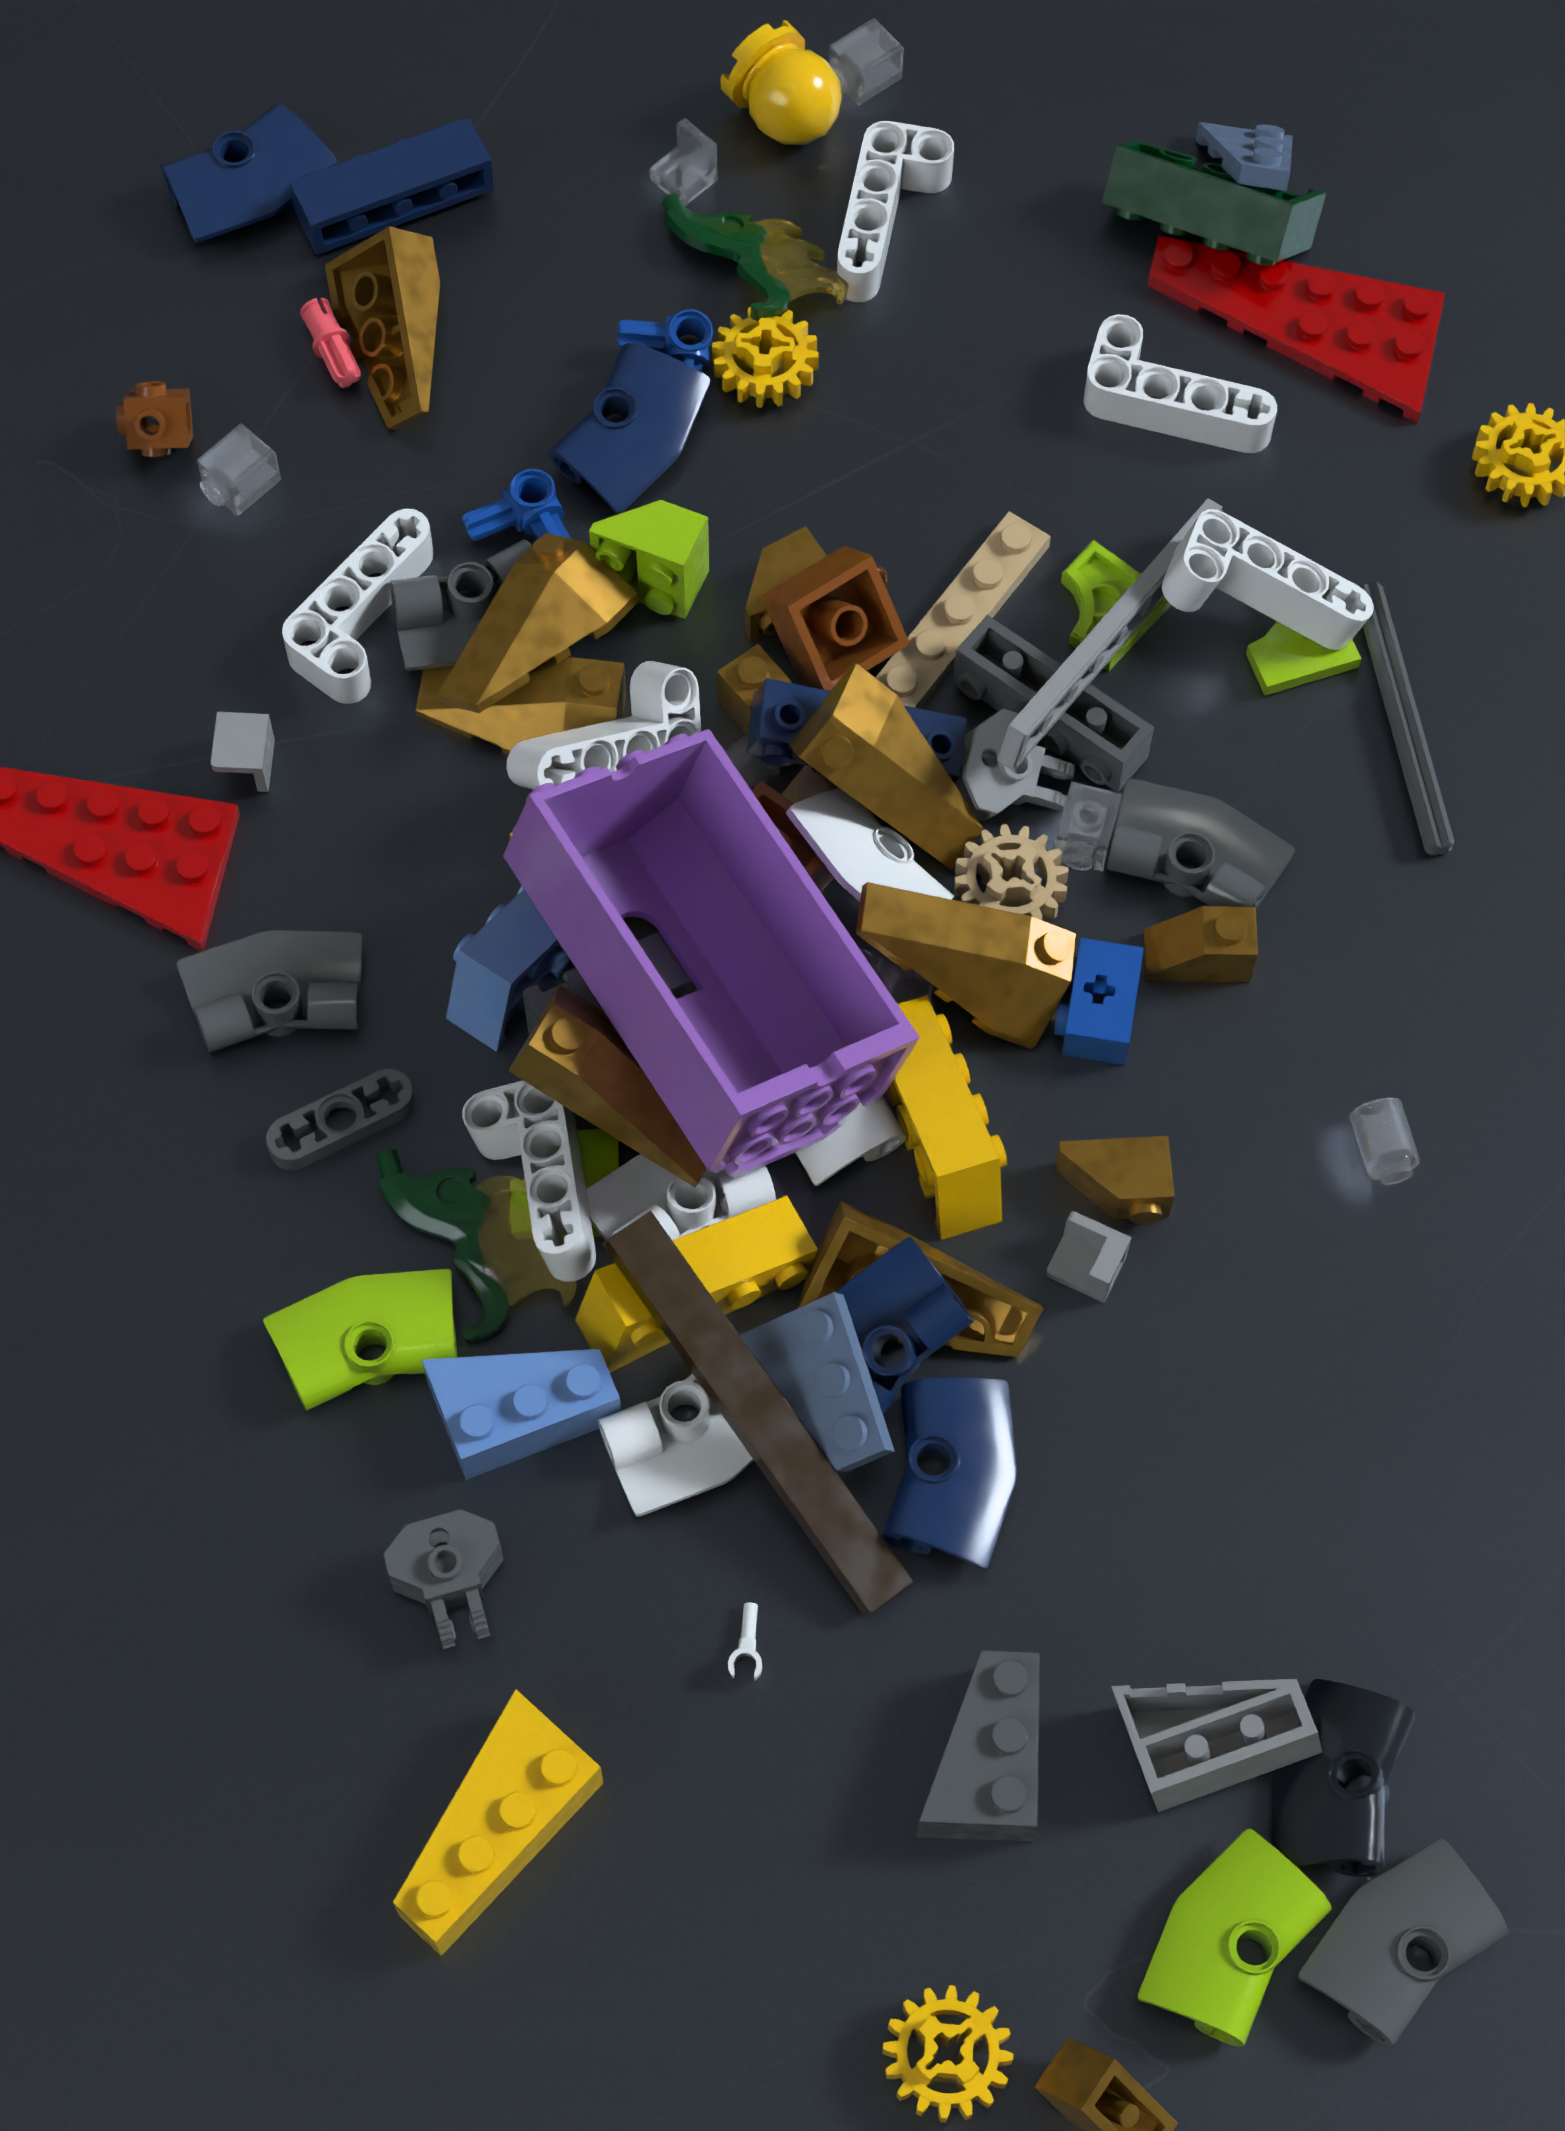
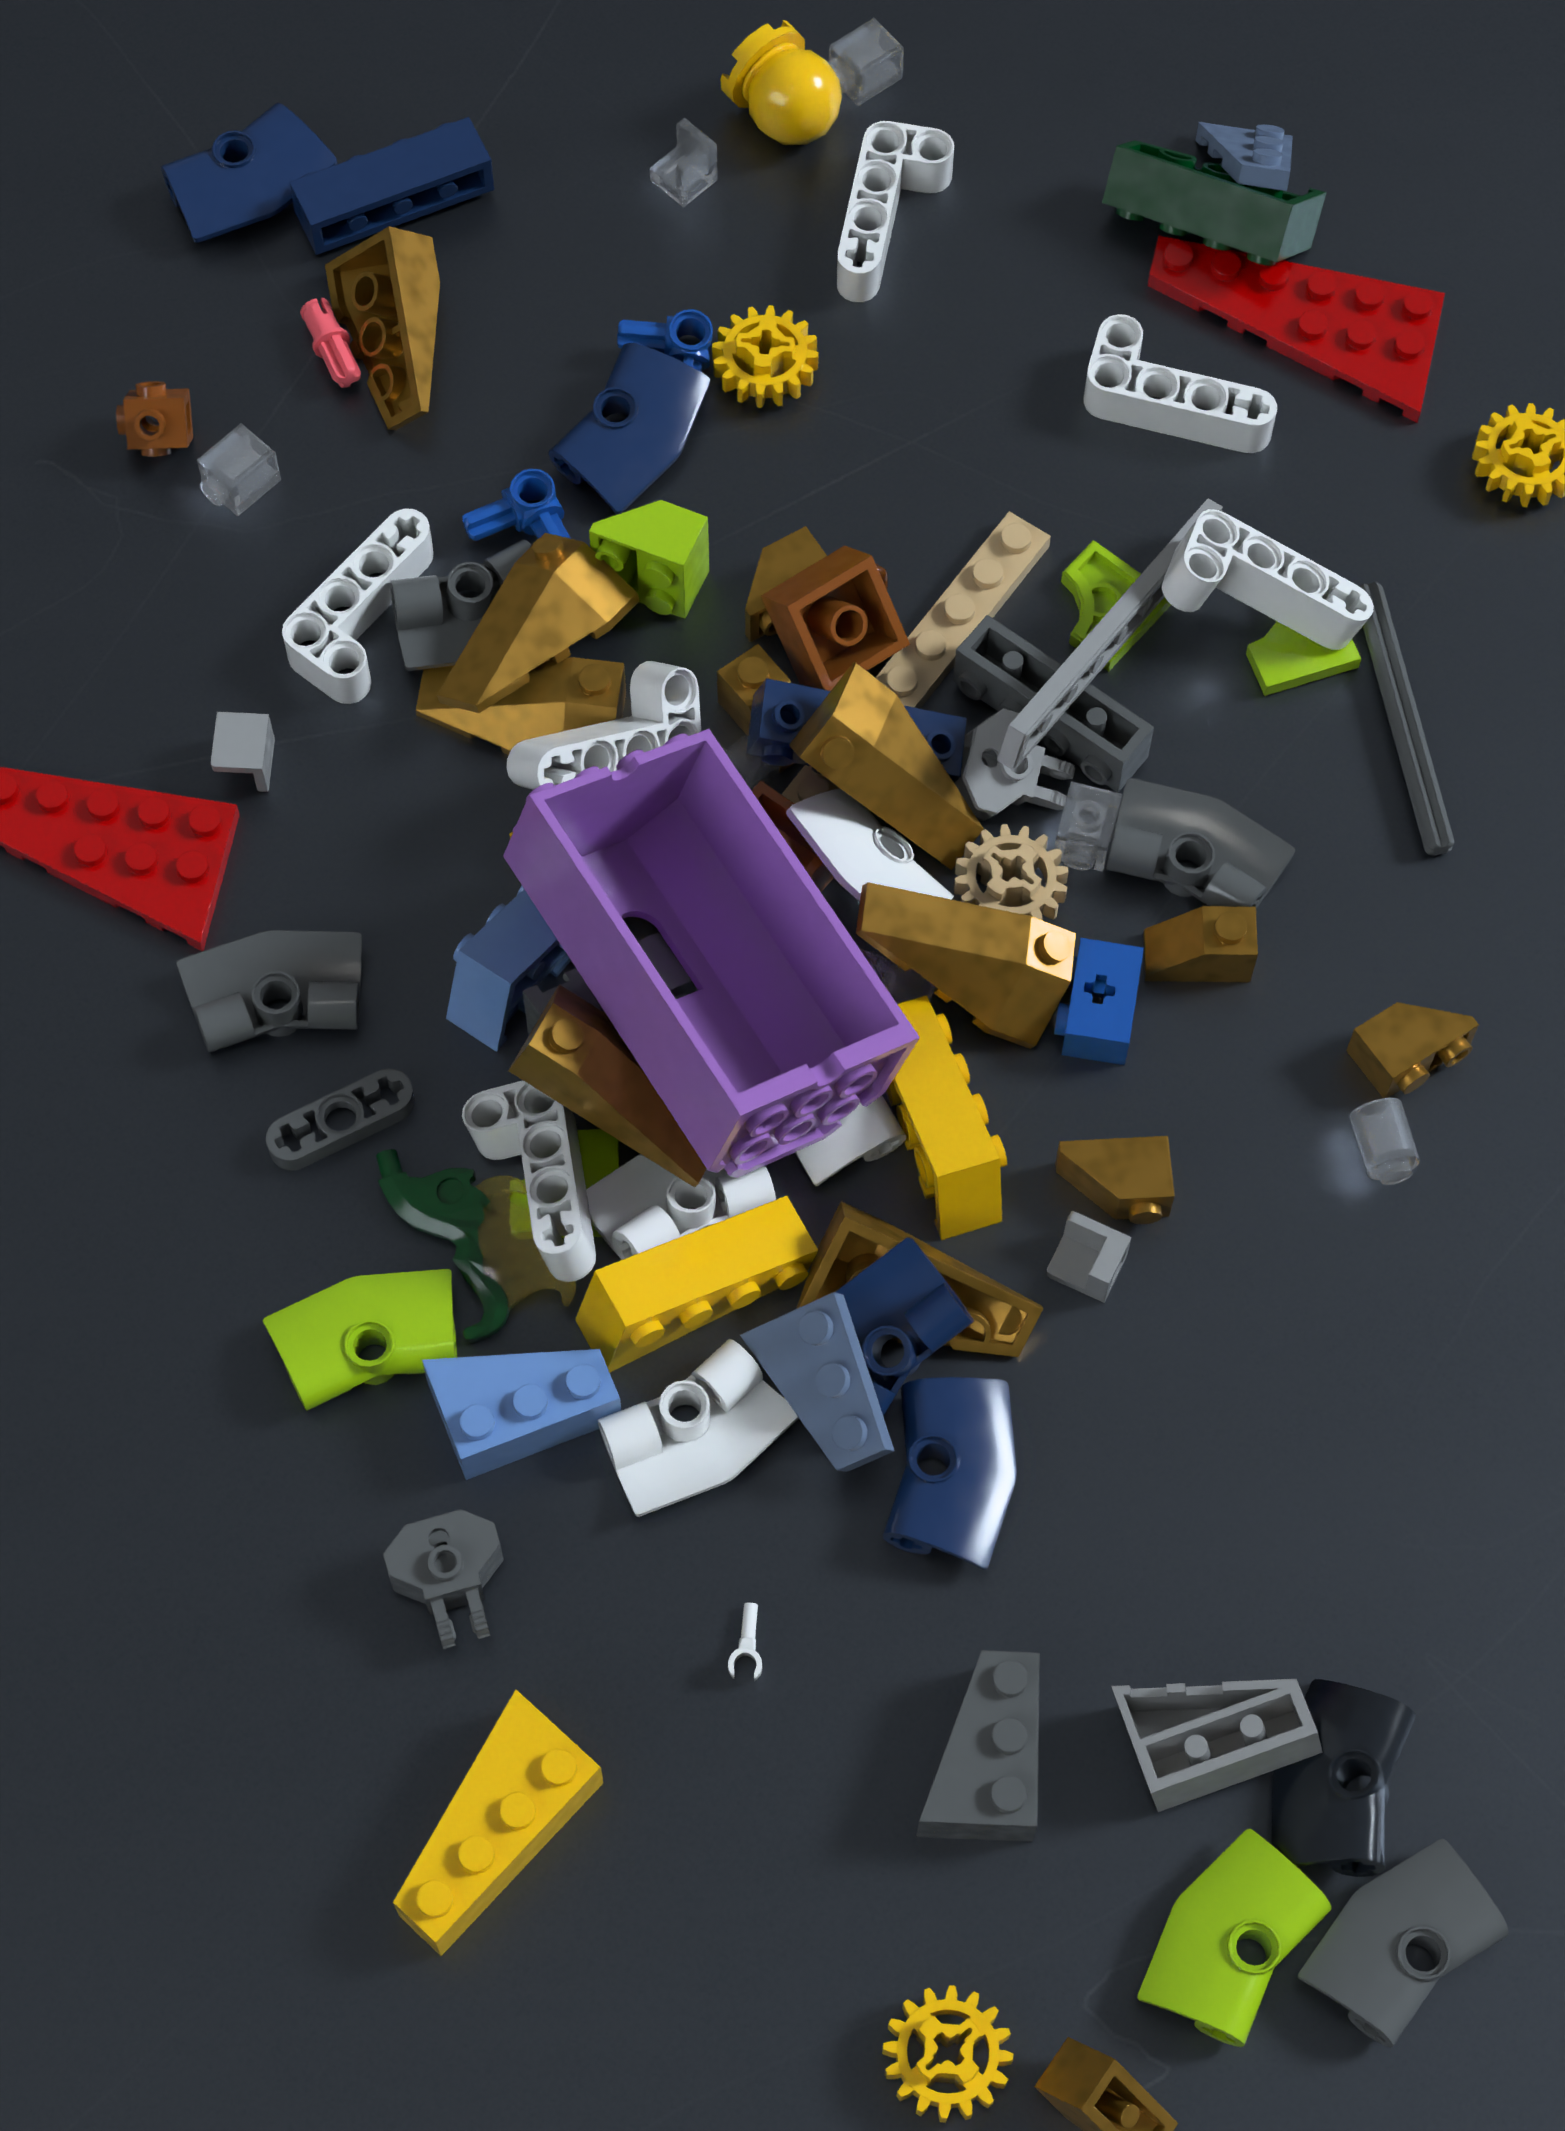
dark brown tile [602,1211,913,1617] -> none
piece [662,194,849,321] -> none
none -> pearl gold slope [1346,1002,1479,1100]

